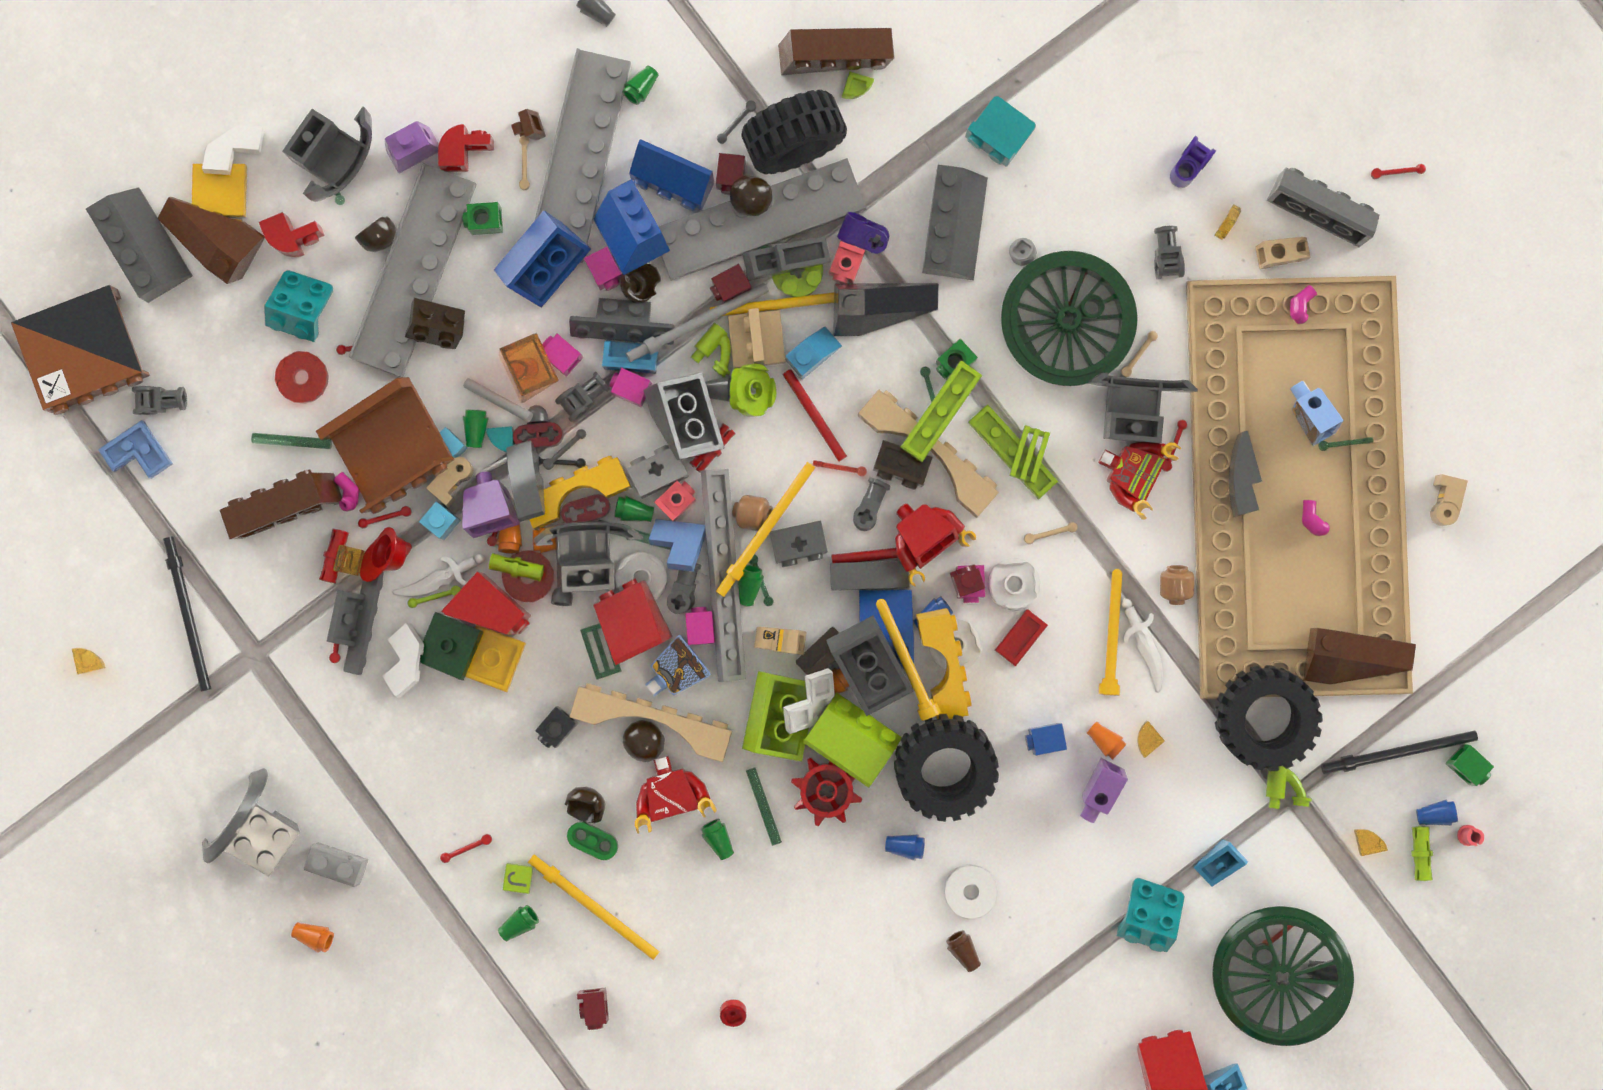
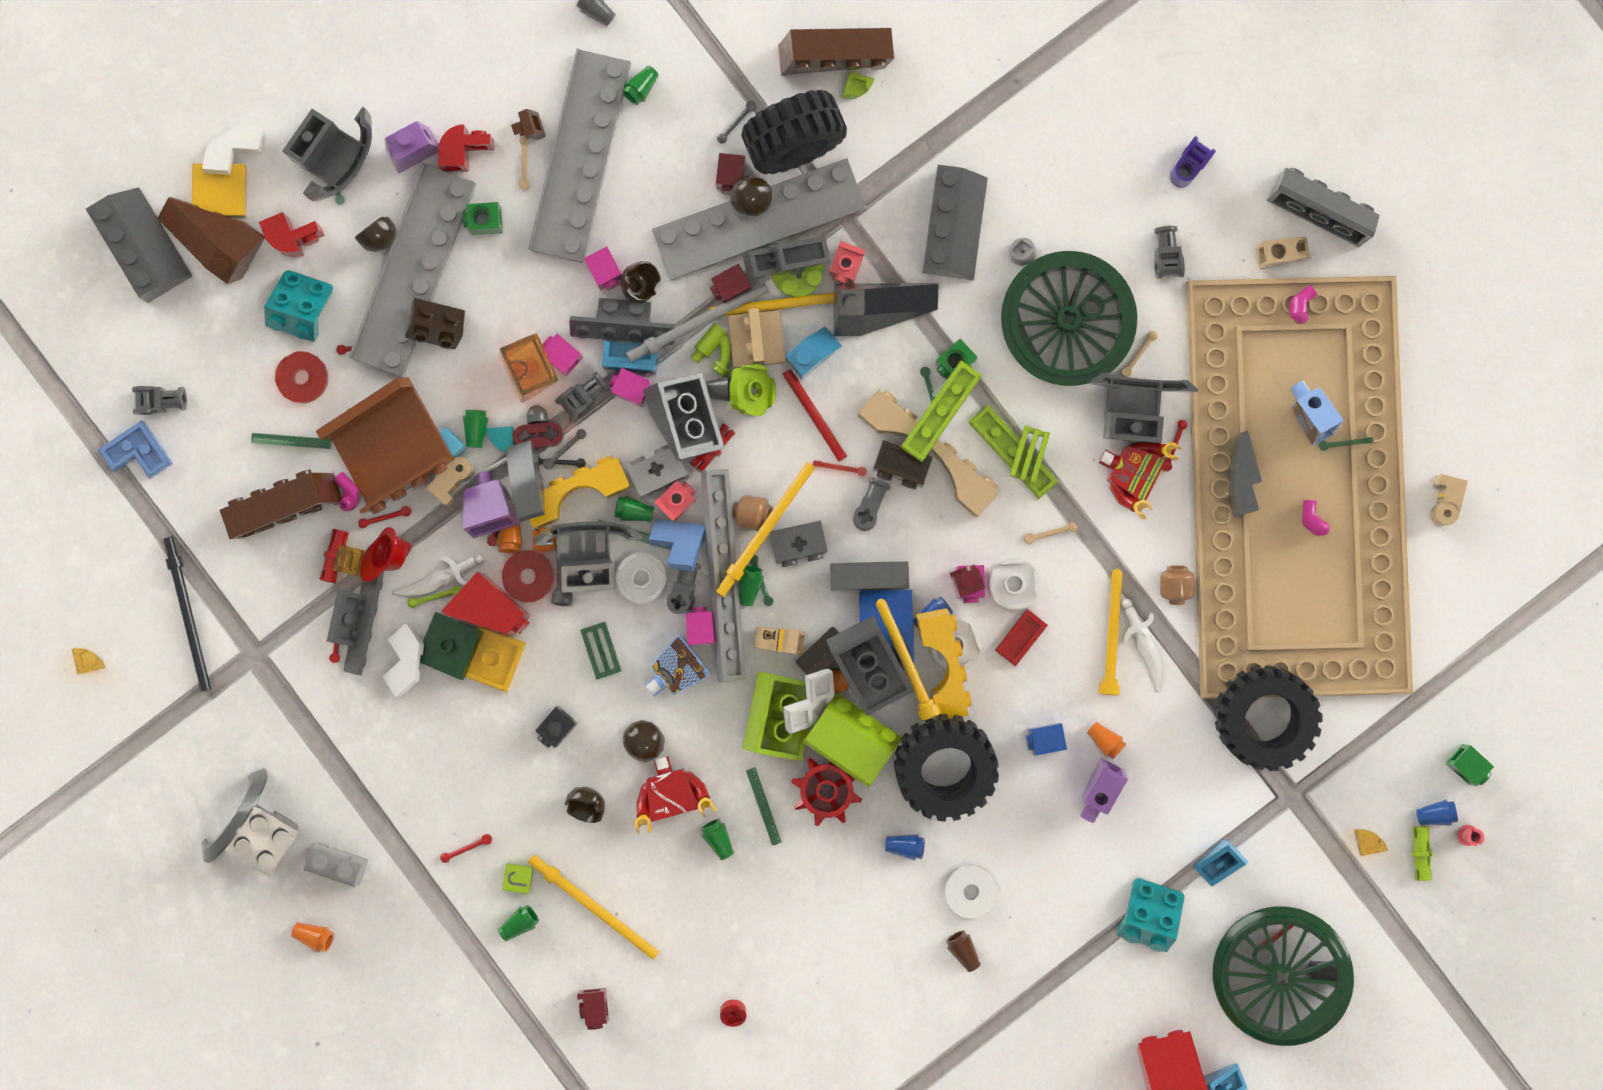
panel [11,285,150,415] -> none
medium azure brick [419,502,461,540] -> none
light grey bar [463,378,533,422] -> none
lime pin [488,553,544,582] -> none
blue slope [494,211,591,308] -> none
dark red beam [561,494,611,523] -> none
green plate [567,822,618,860] -> none
tan arch [570,683,732,762] -> none
blue slope [593,179,670,275] -> none
red slope [593,578,673,665] -> none
blue slope [629,139,715,211] -> none
red bar [831,548,898,563] -> none
dark purple piece [837,212,890,254] -> none
red torso [895,504,976,587] -> none
teal bracket [965,96,1036,167] -> none
clear yellow tile [1137,721,1165,758] -> none
clear yellow tile [1214,204,1241,240] -> none
lime plant [1266,766,1312,809] -> none
reddish brown wedge [1303,628,1416,685] -> none
black bar [1321,730,1478,774] -> none
red hinge [1371,164,1426,179] -> none

